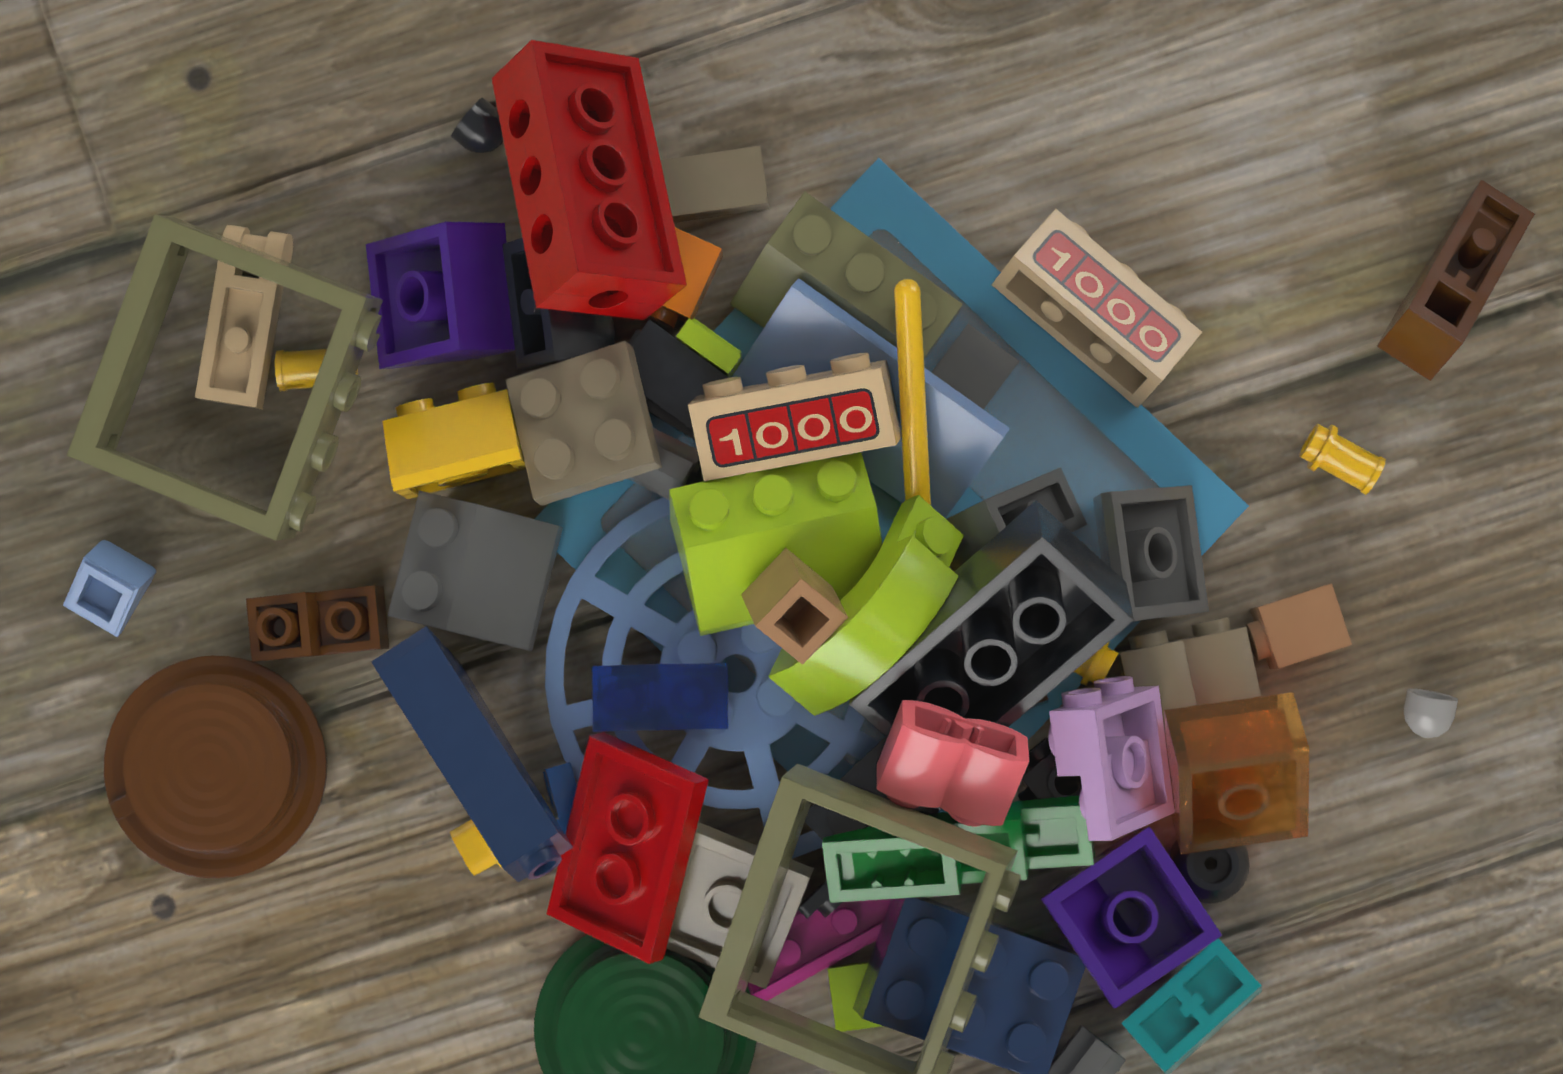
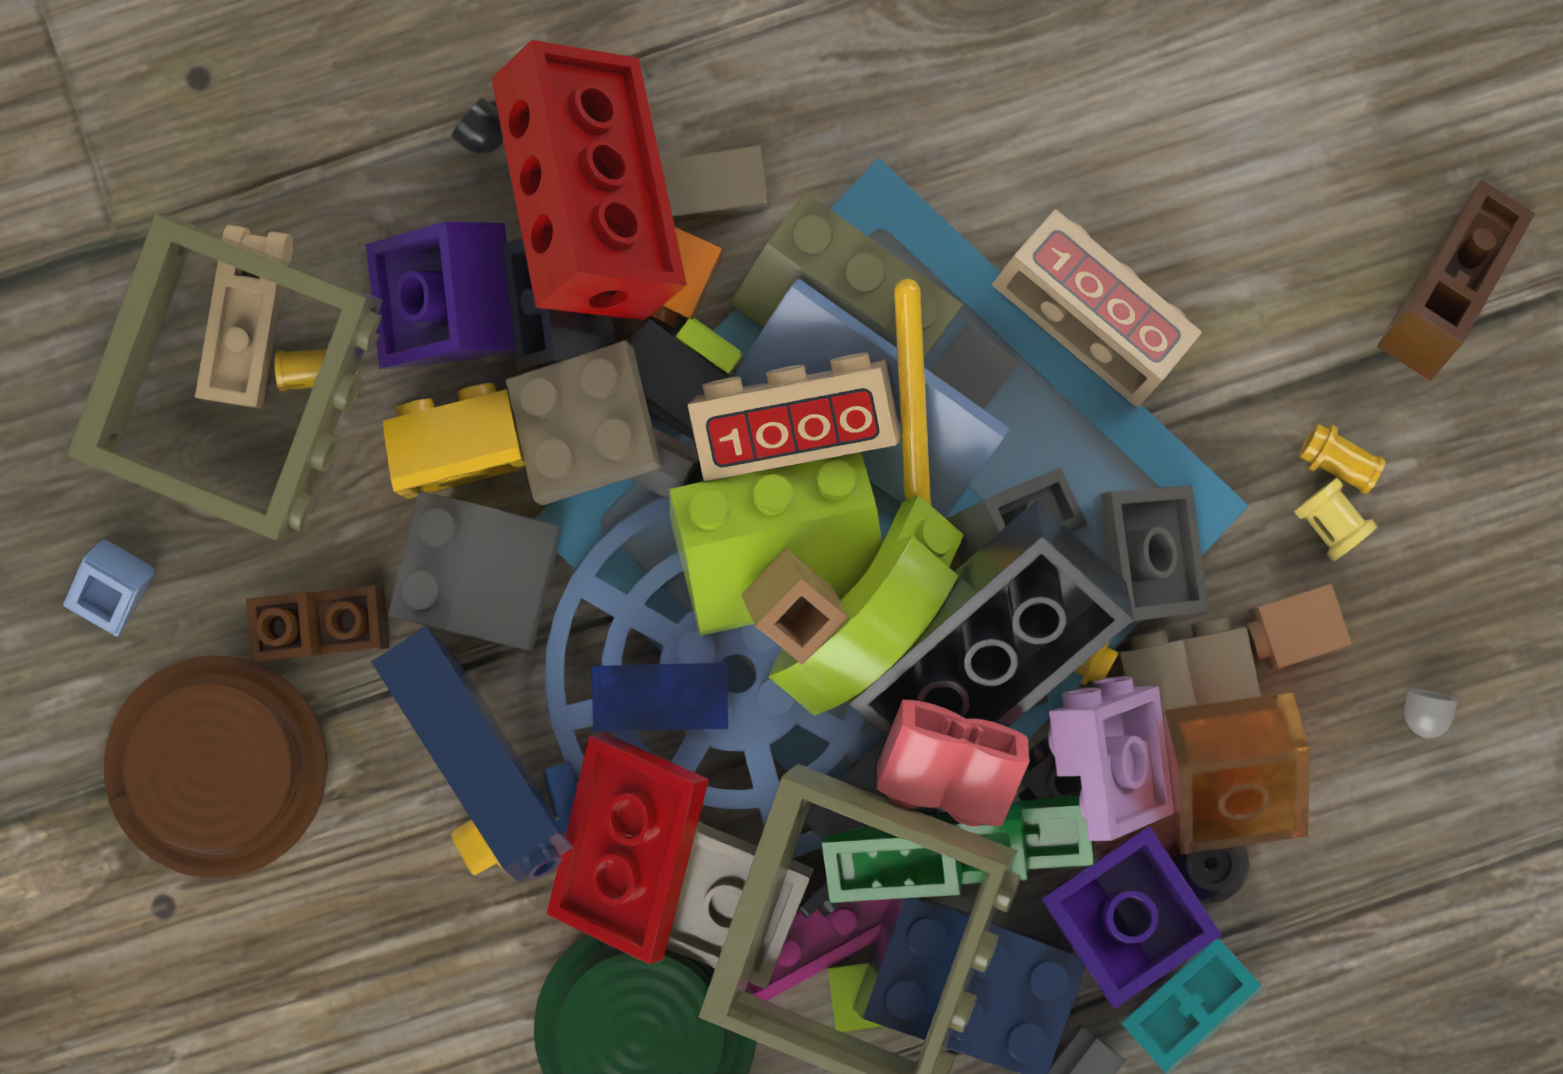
none -> light yellow bush [1293,477,1378,562]

